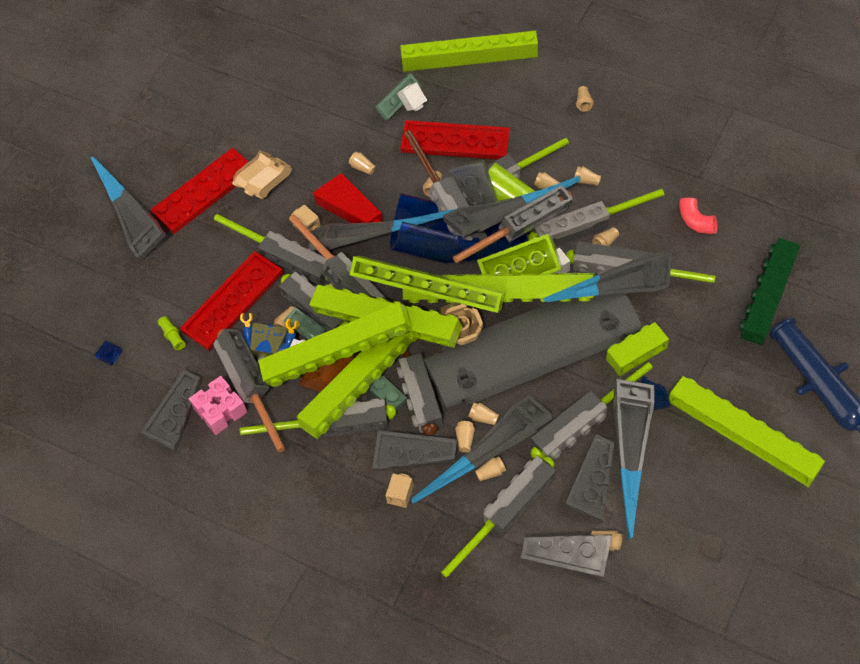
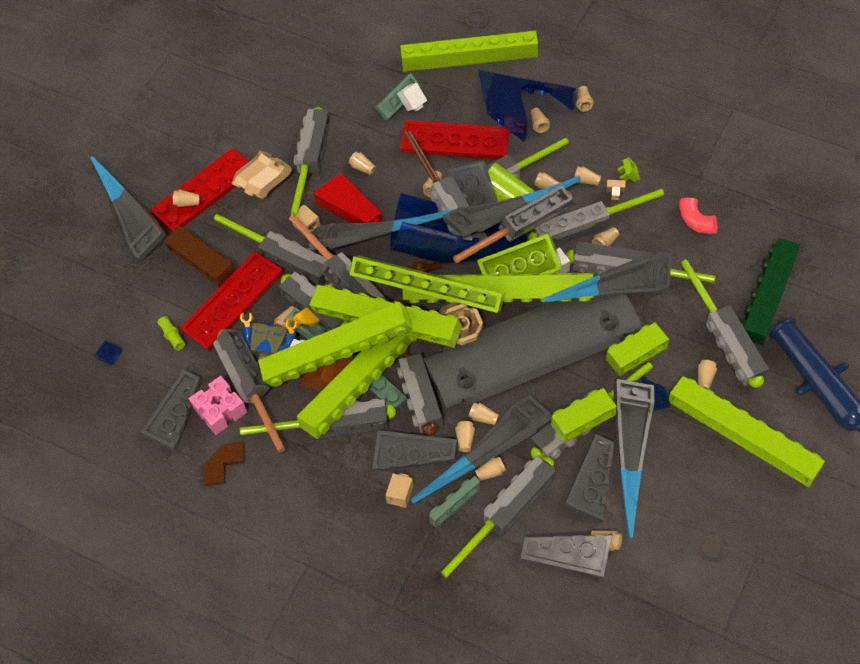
none -> reddish brown brick [164,226,235,287]
none -> tan cone [173,189,200,207]
none -> reddish brown tile [204,442,245,486]
none -> piece [290,107,330,216]
none -> yellow tile [292,307,320,326]
none -> reddish brown piece [406,261,442,272]
none -> sand green plate [429,476,481,528]
none -> clear blue windscreen [478,69,576,141]
none -> tan cone [530,108,550,133]
none -> lime brick [551,388,617,444]
none -> tan tile [606,180,626,200]
none -> lime tile [618,157,640,182]
none -> piece [681,260,769,388]
none -> tan cone [697,360,717,389]

